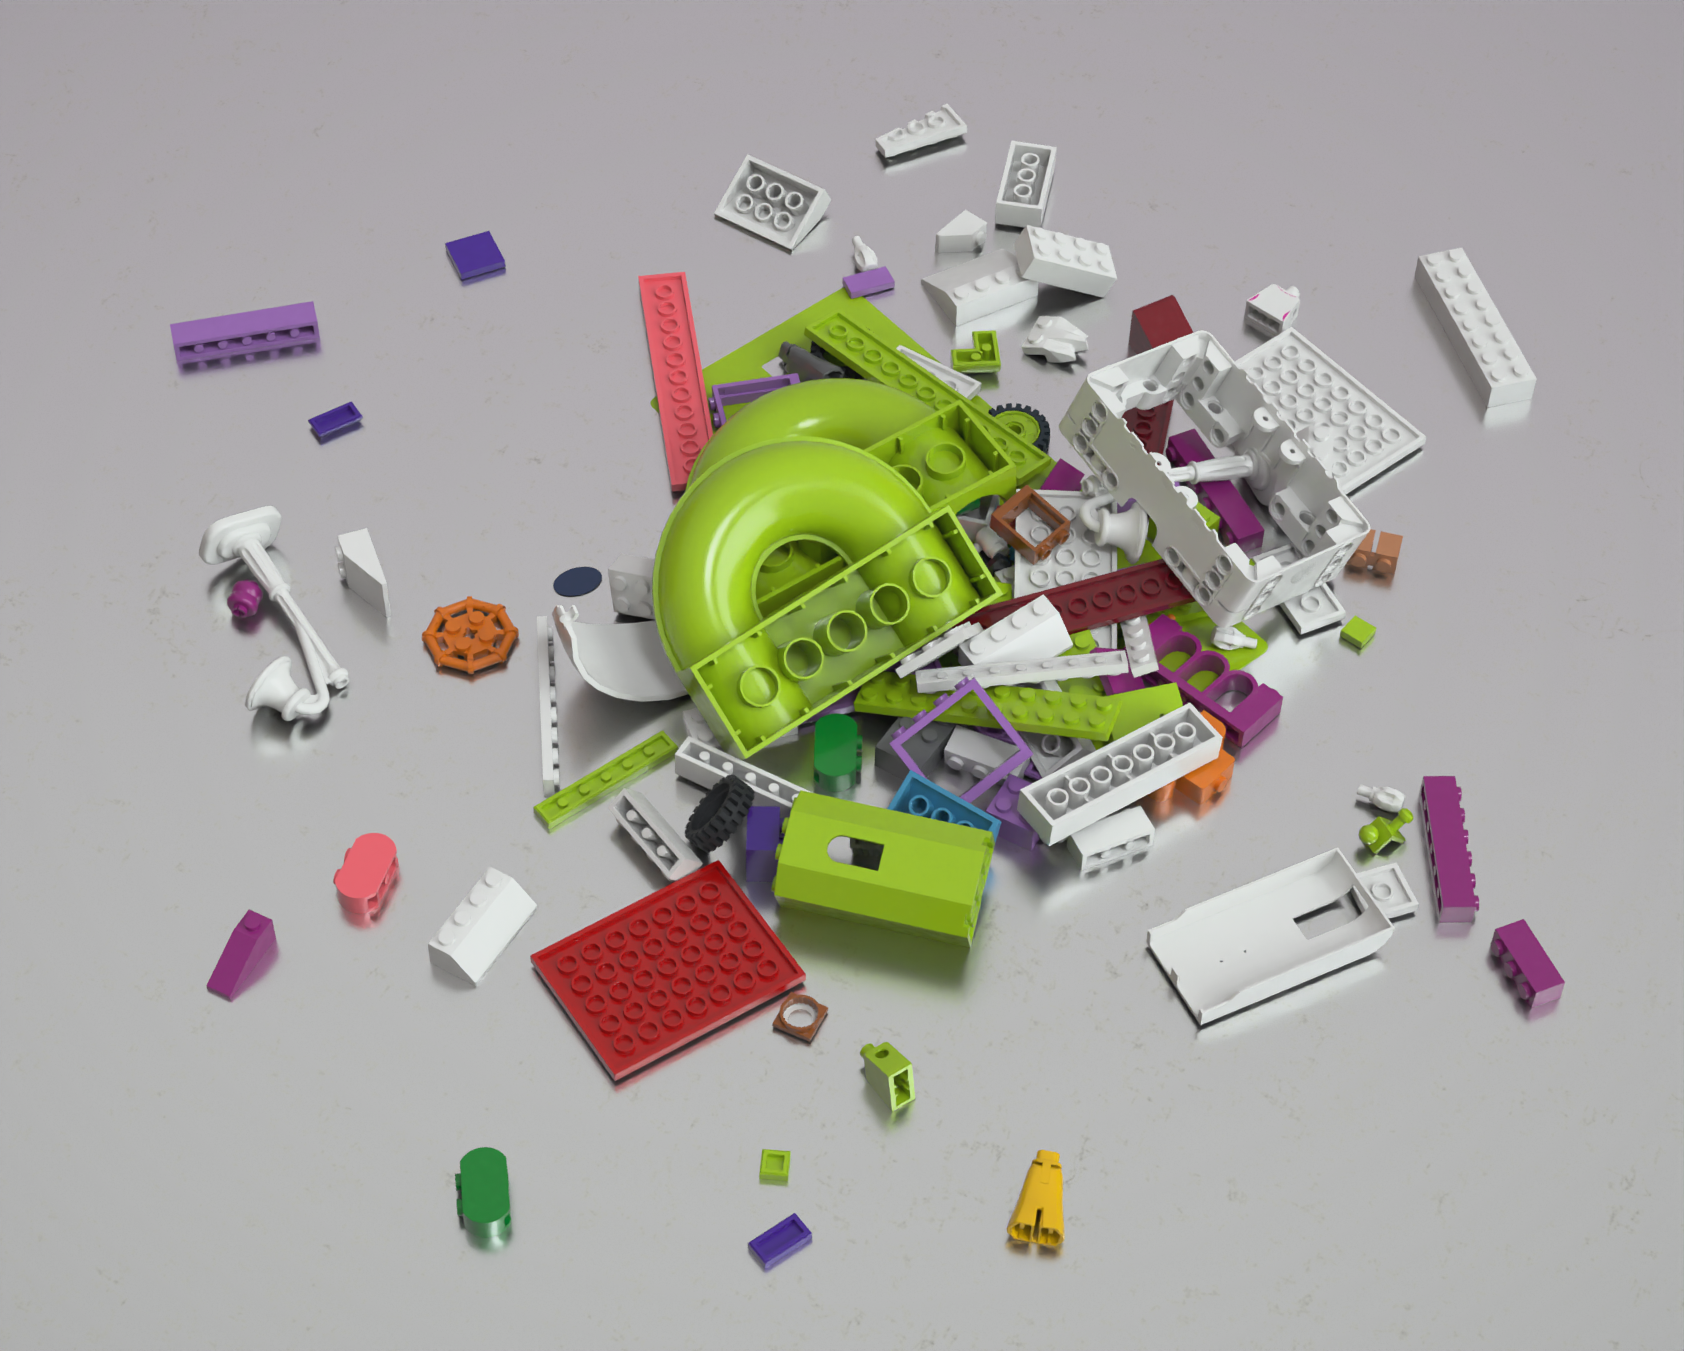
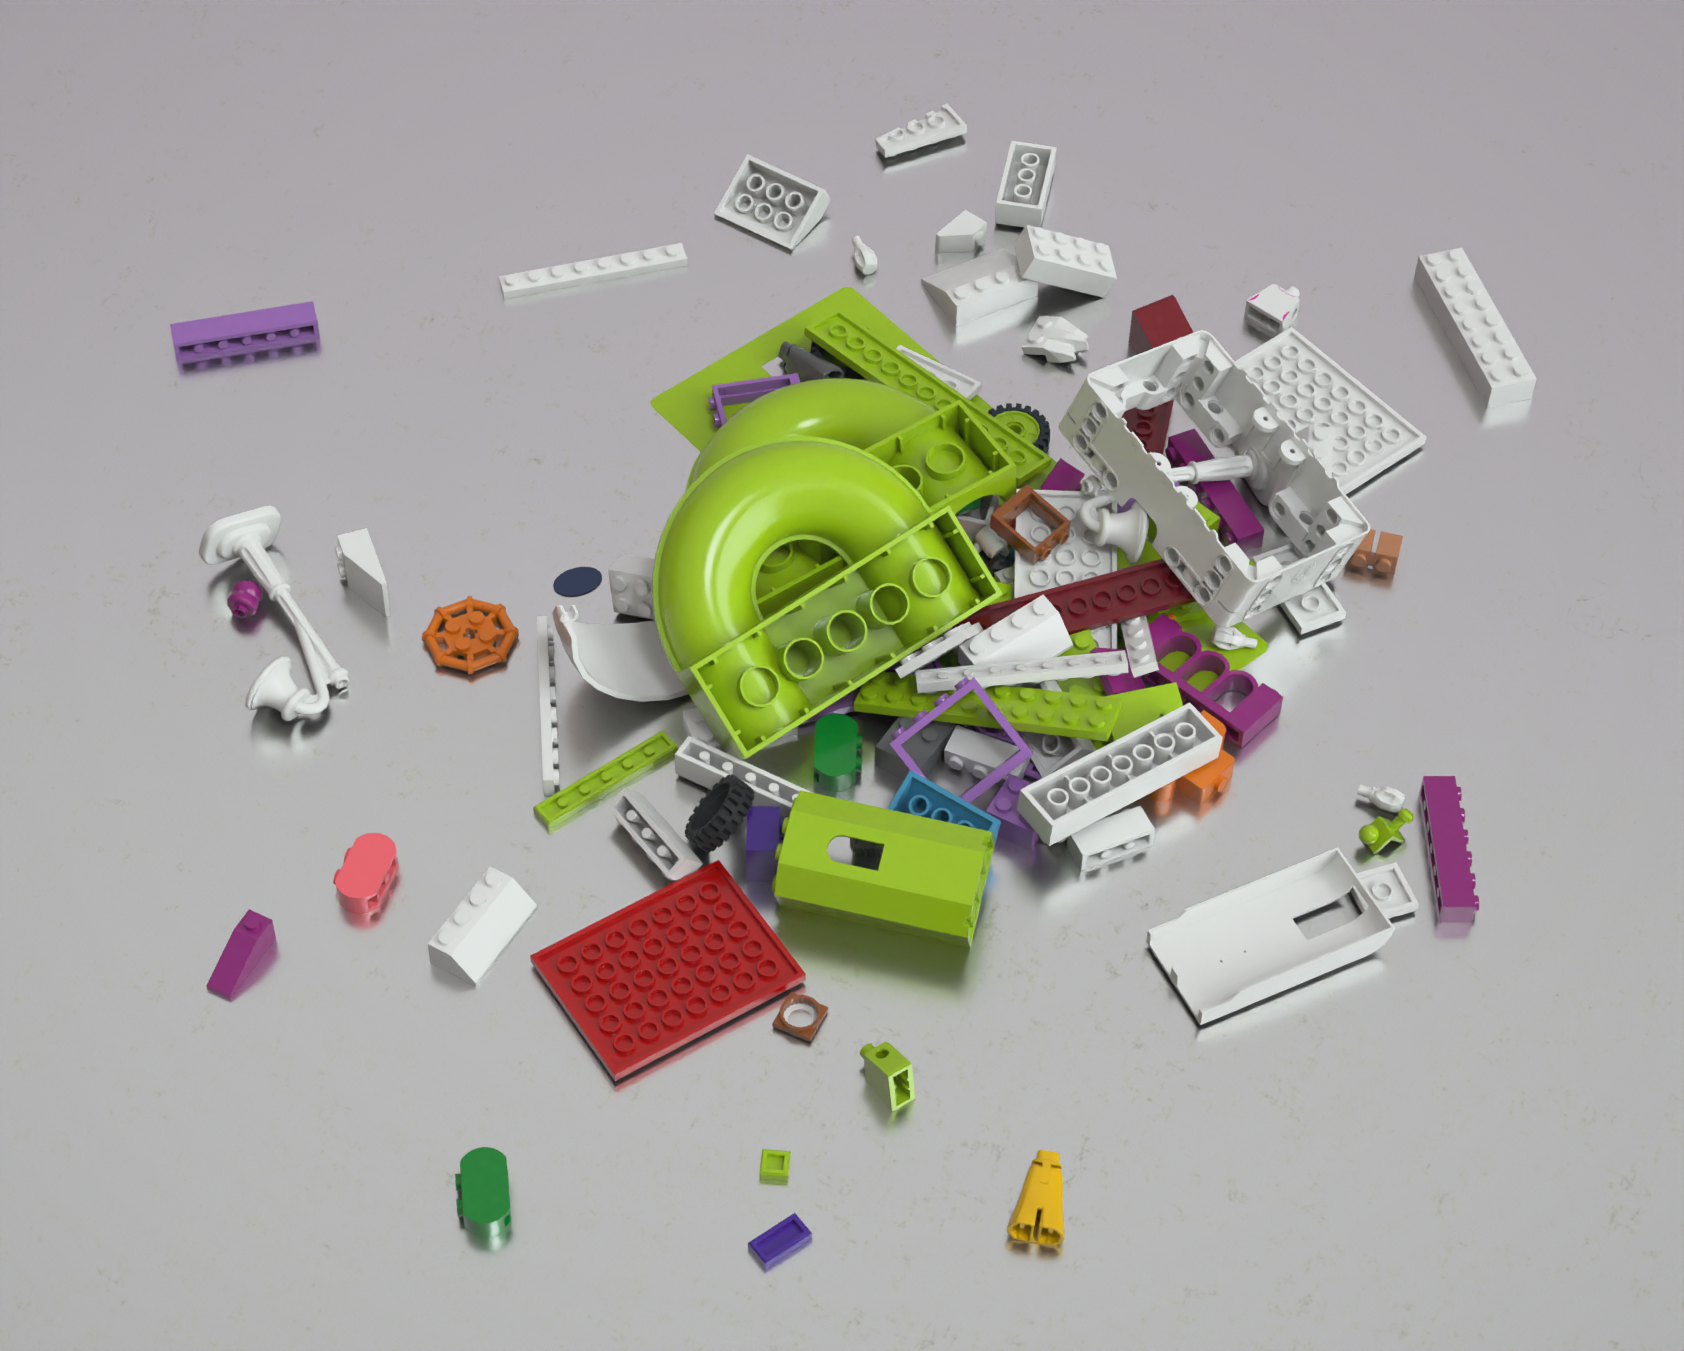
dark purple tile [308,401,363,438] -> none
dark purple tile [445,231,506,280] -> none
coral plate [638,272,713,492] -> none
medium lavender tile [842,266,895,299] -> none
lime brick [950,330,1001,374] -> none
lime tile [1340,615,1376,648] -> none
magenta brick [1491,919,1565,1008] -> none
none -> white plate [499,243,687,299]

